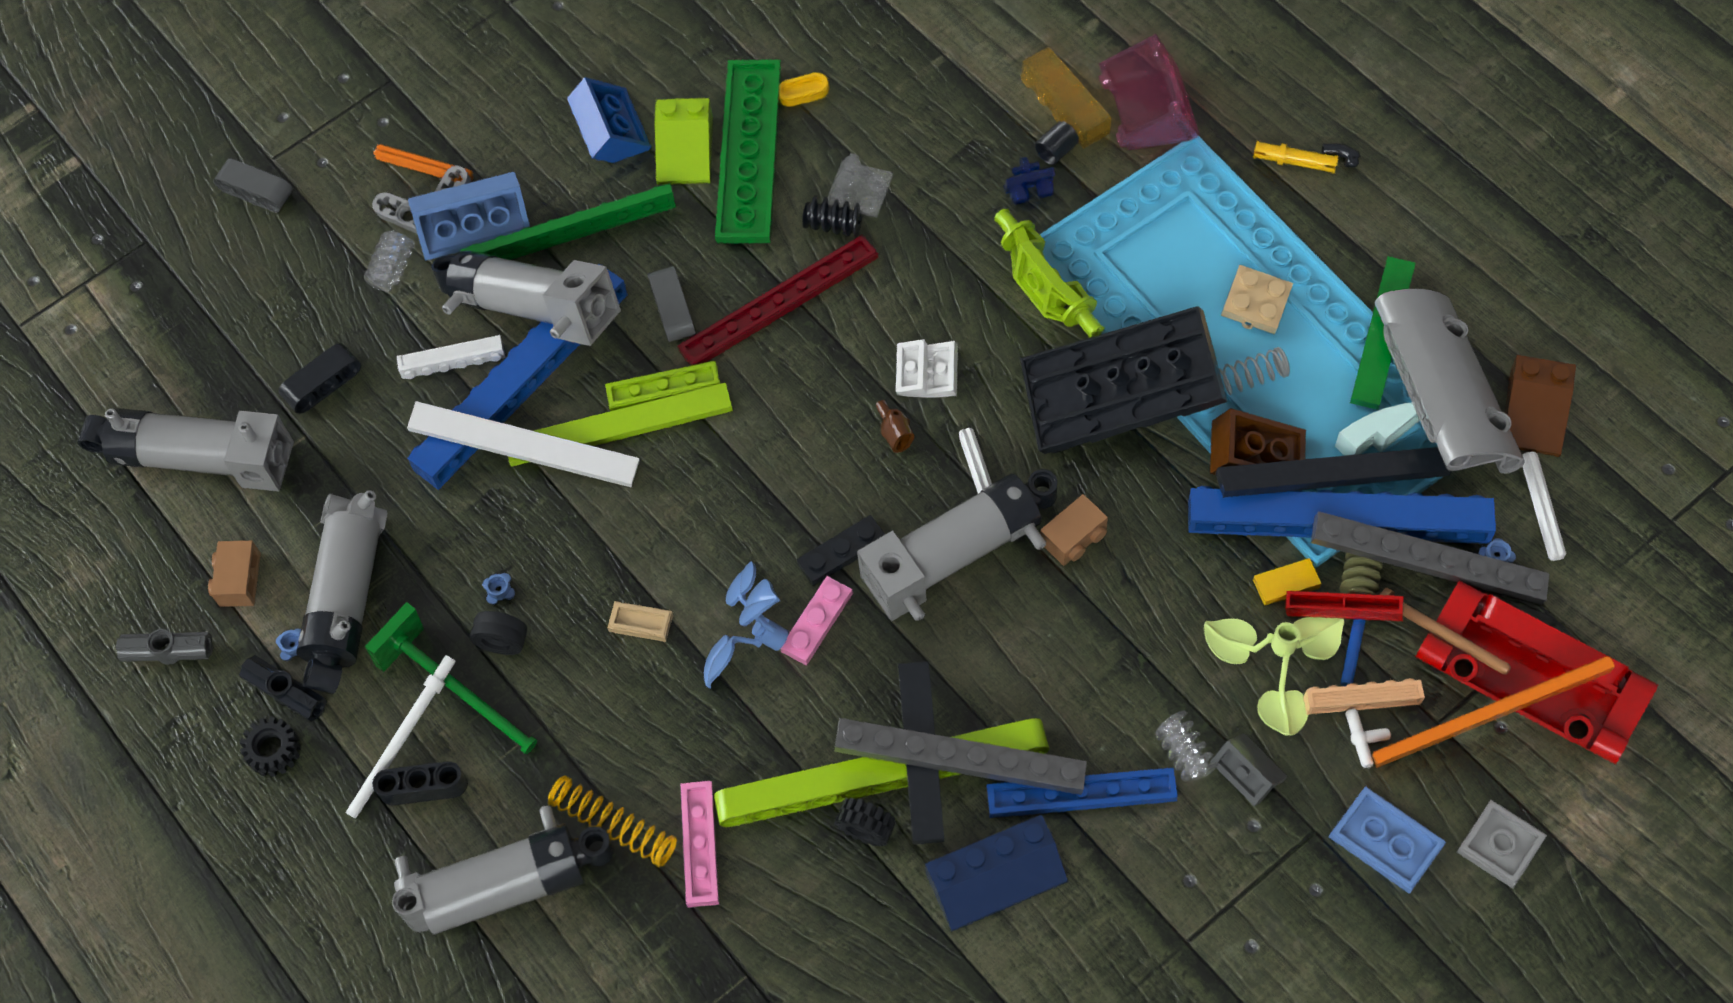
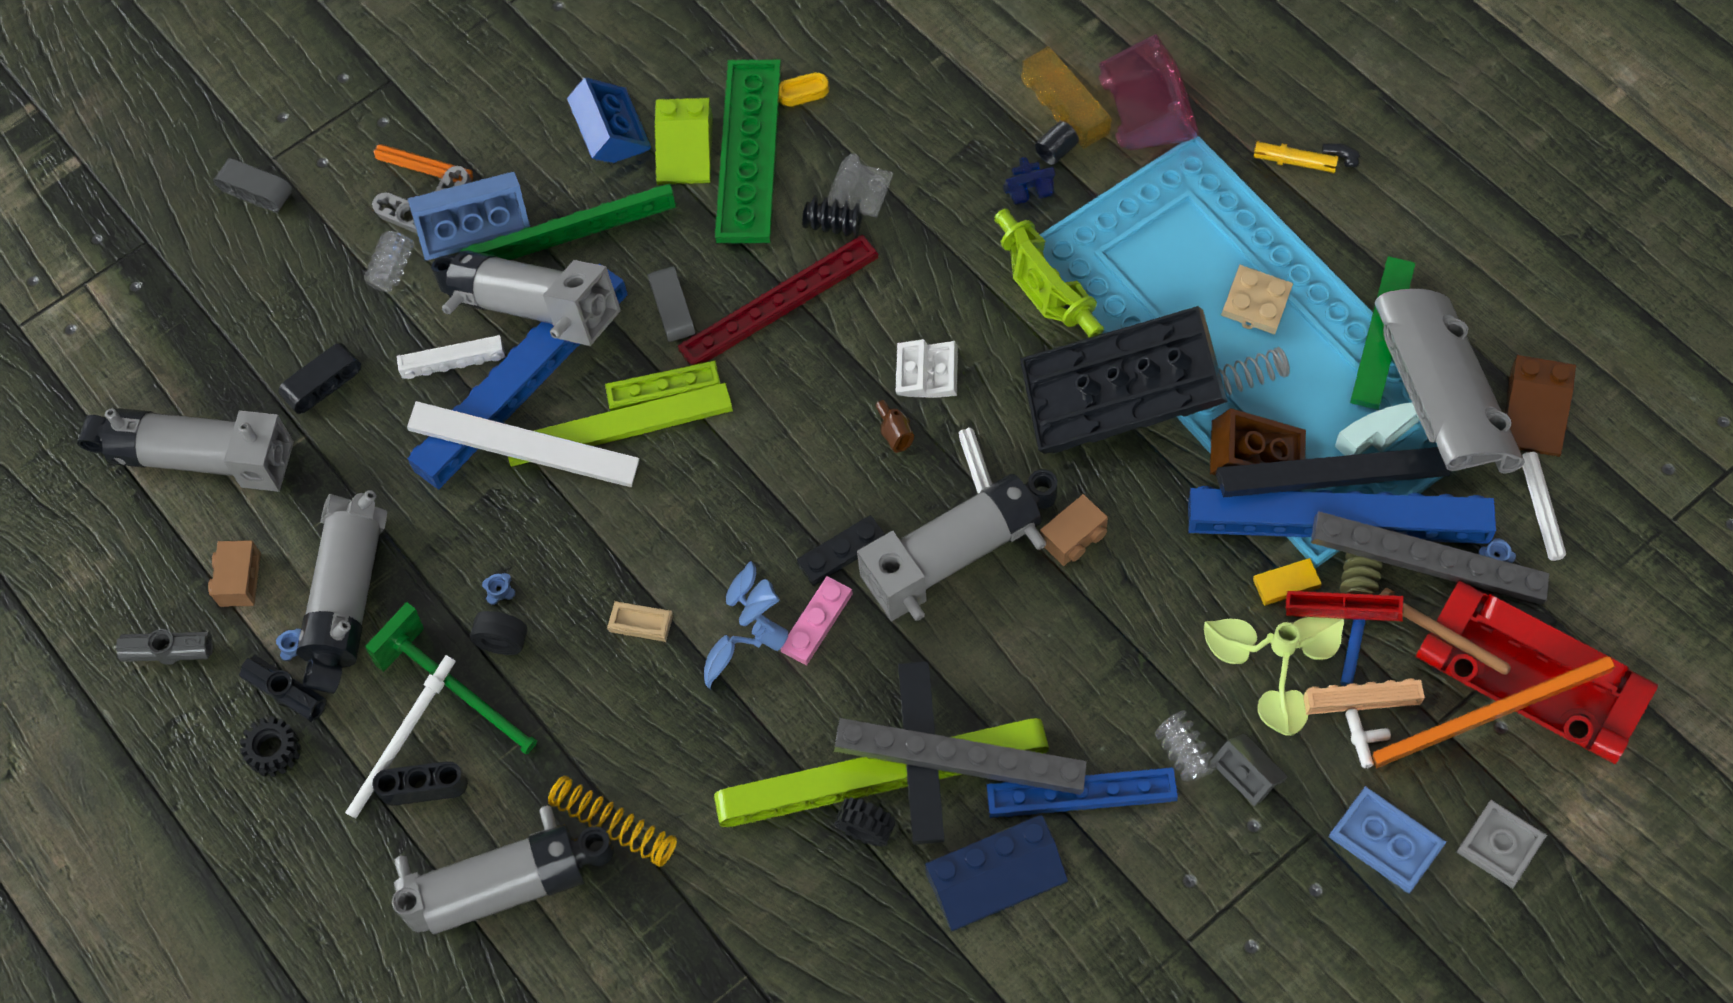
bright pink plate [681,781,719,907] -> none

